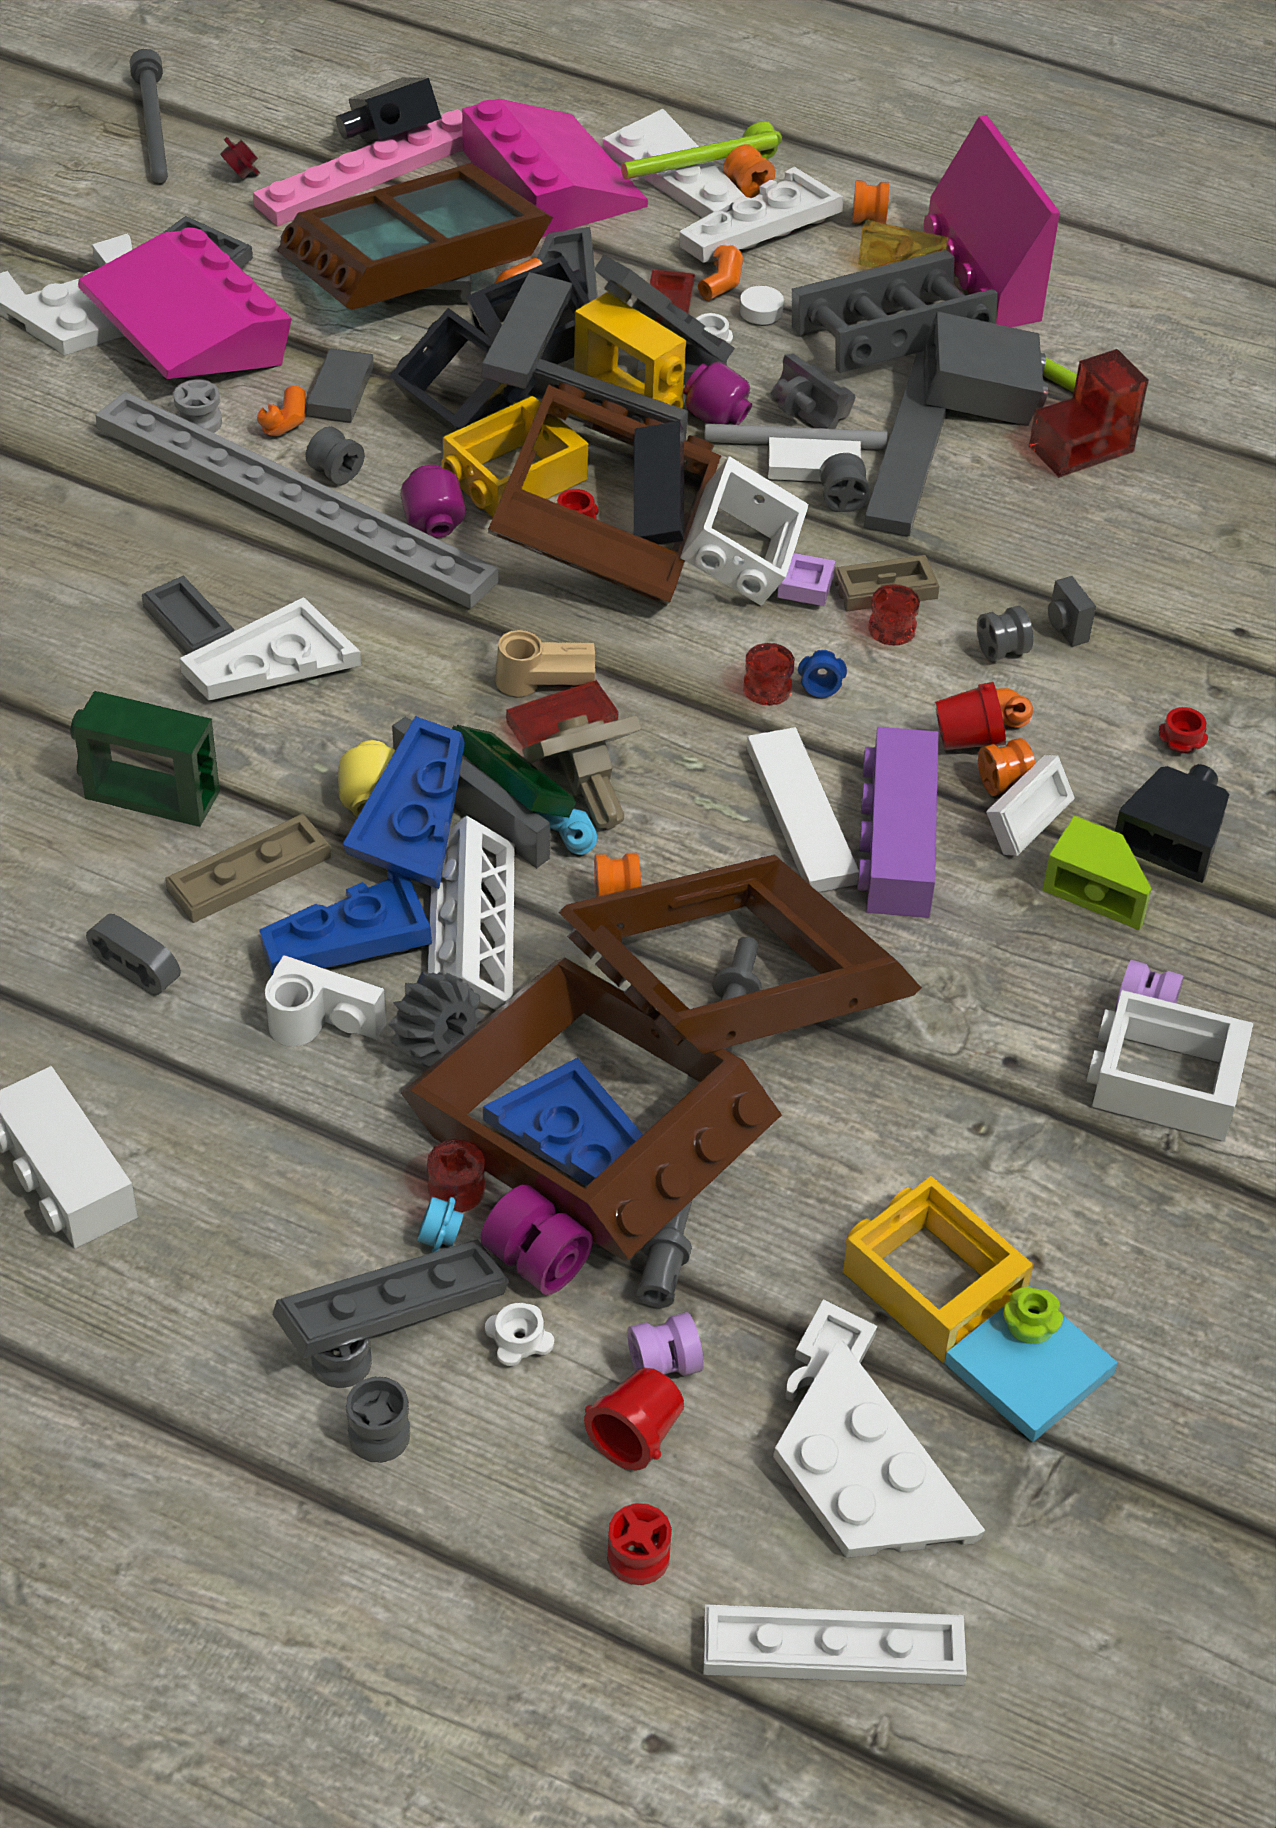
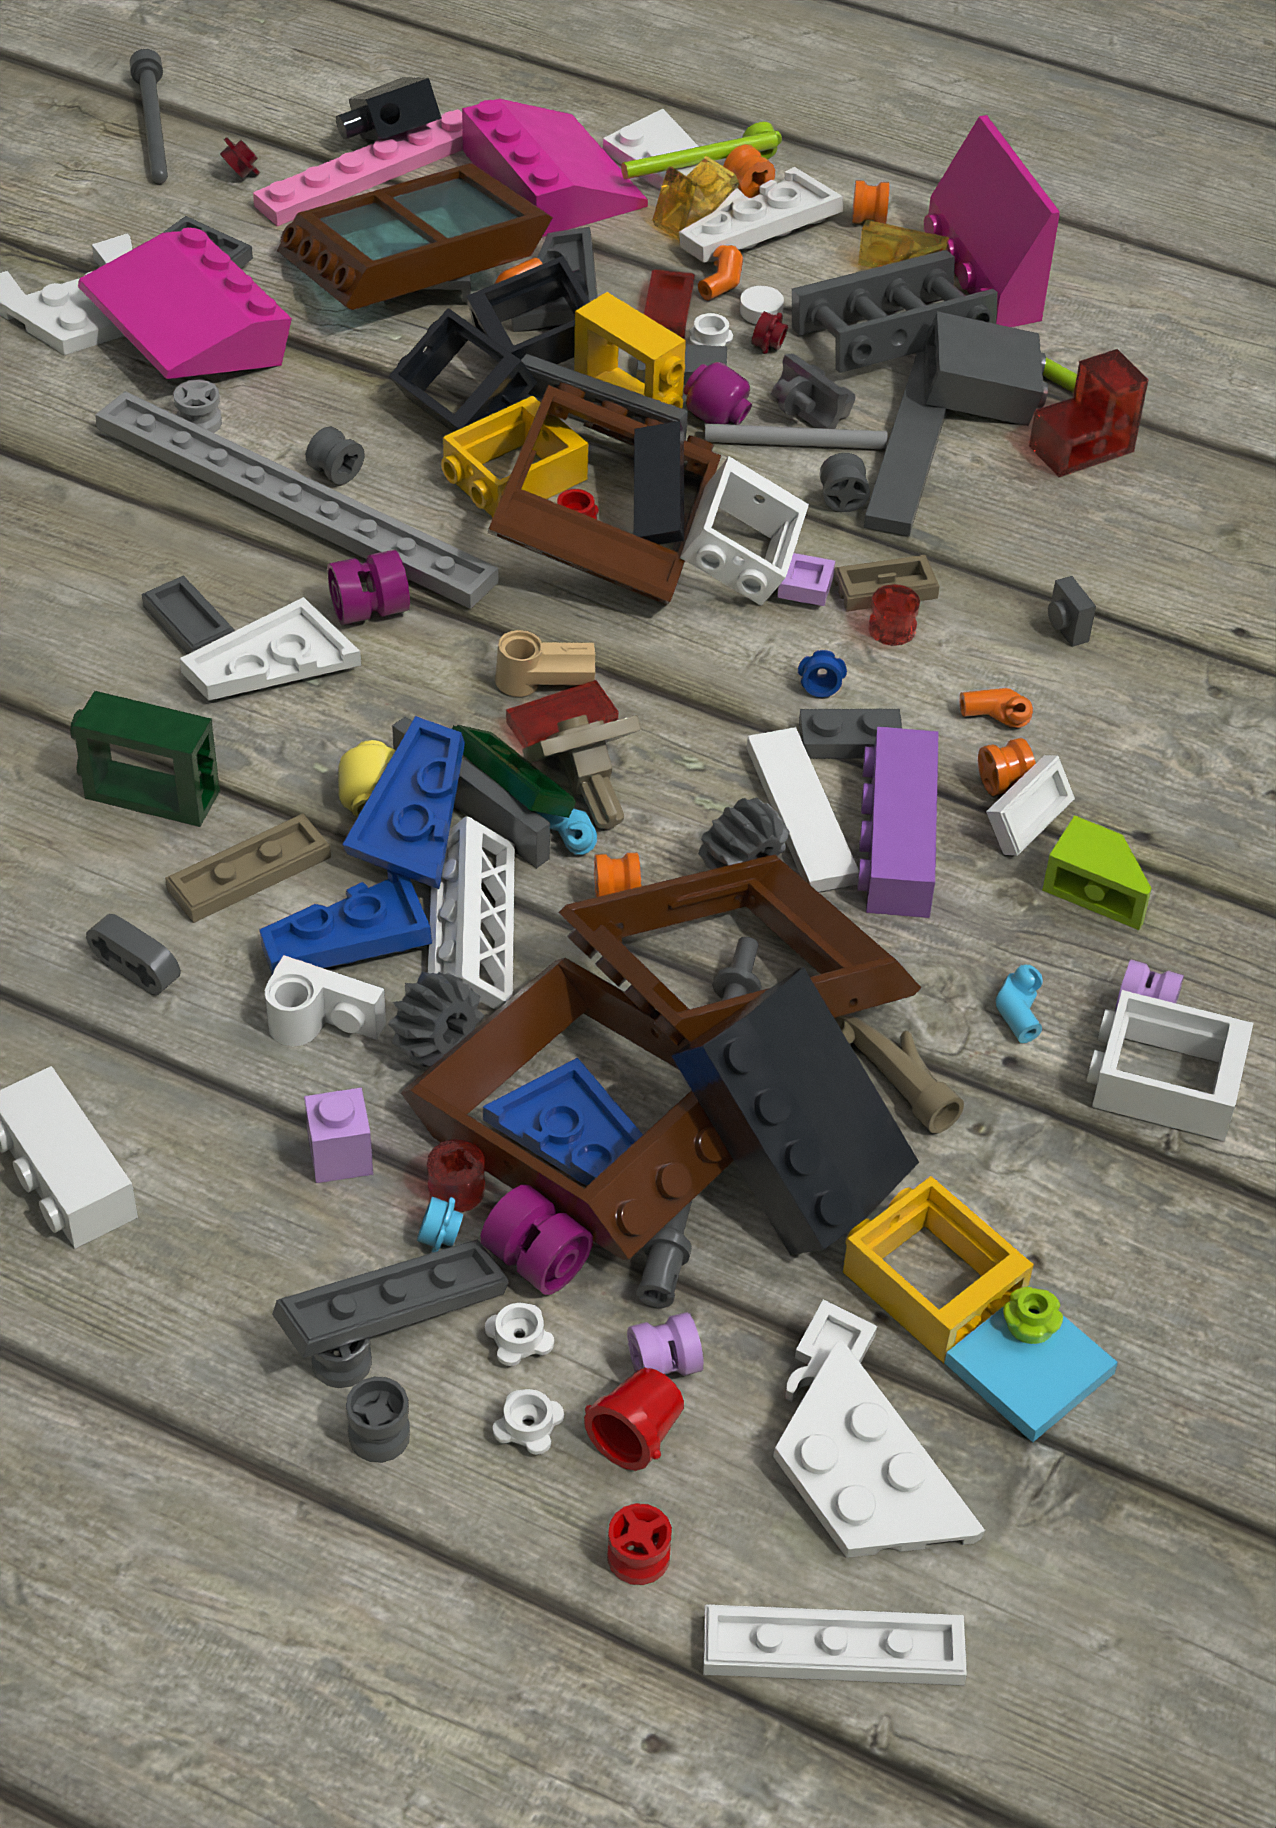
orange arm [257,386,306,437] -> none
dark grey tile [307,348,374,422] -> none
magenta head [400,465,466,538] -> none
dark grey tile [481,272,572,389] -> none
dark grey wing [594,255,735,363] -> none
clear red wheel [743,643,795,706] -> none
white tile [768,437,861,482] -> none
red piece [935,682,1006,750] -> none
dark grey wheel [977,606,1033,661] -> none
black torso [1115,764,1230,884] -> none
red plate [1158,707,1208,753] -> none
none -> lavender brick [304,1088,373,1183]
none -> magenta wheel [327,549,410,625]
none -> white plate [493,1389,564,1455]
none -> clear yellow slope [652,156,740,242]
none -> black slope [671,967,919,1255]
none -> dark grey gear [698,797,790,870]
none -> dark red plate [751,311,788,354]
none -> dark grey plate [799,709,902,759]
none -> dark tan plant [834,1014,964,1134]
none -> medium azure arm [996,965,1043,1043]

